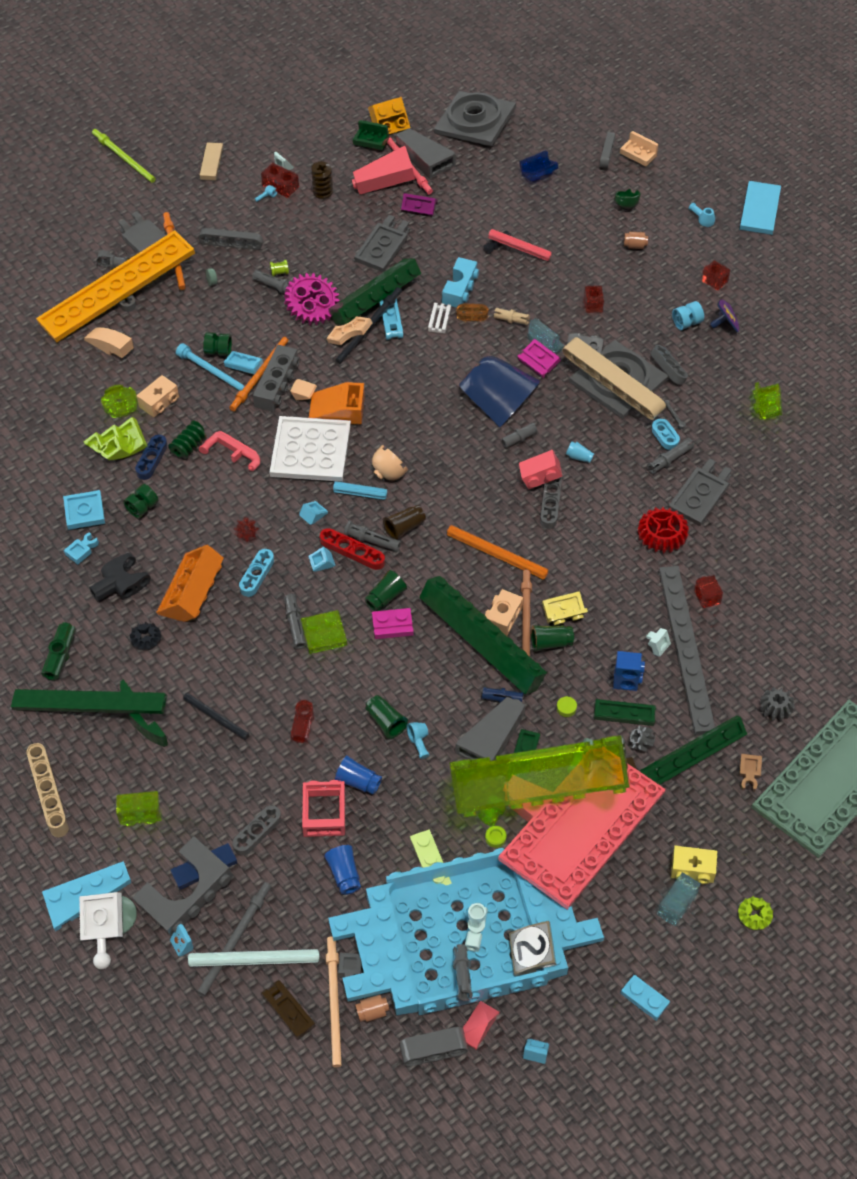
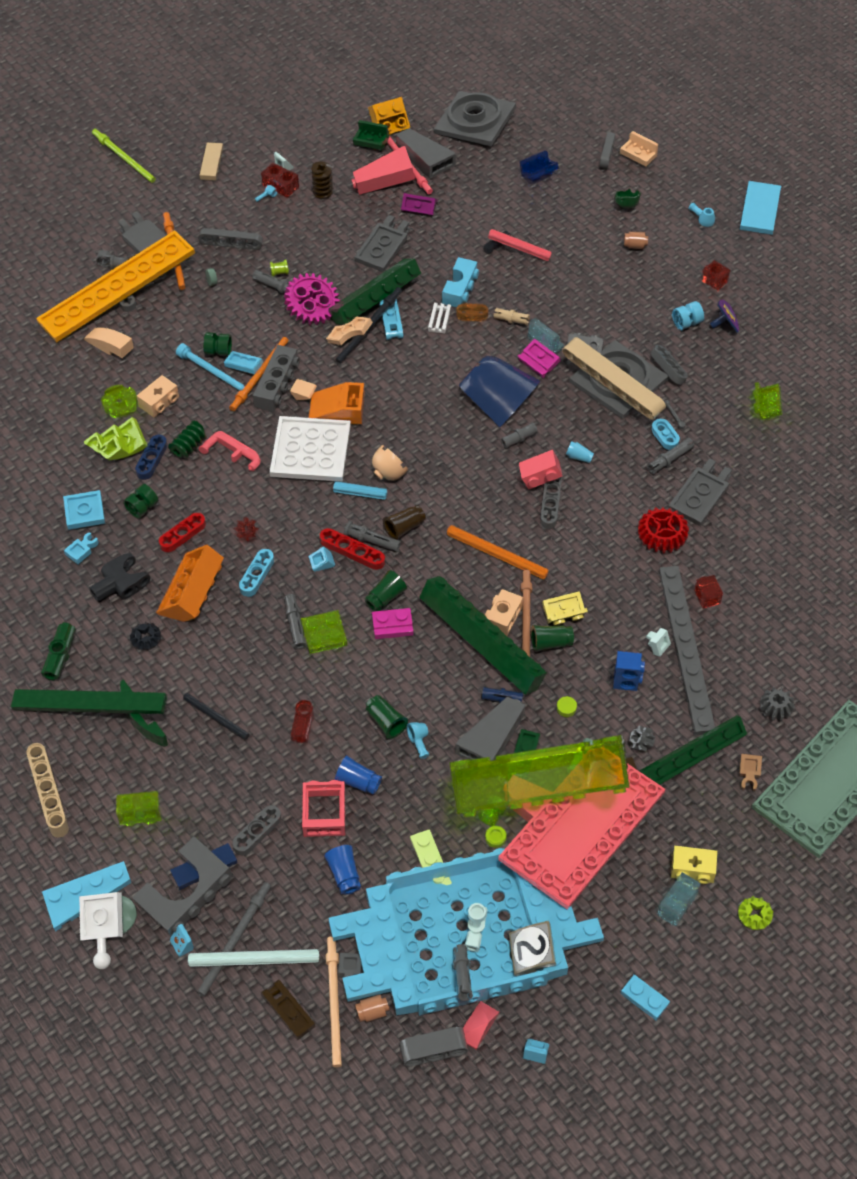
medium azure slope [299,501,328,525] -> none
clear red brick [584,285,604,313] -> none
dark green tile [594,699,656,726] -> none
none -> red beam [159,513,206,552]

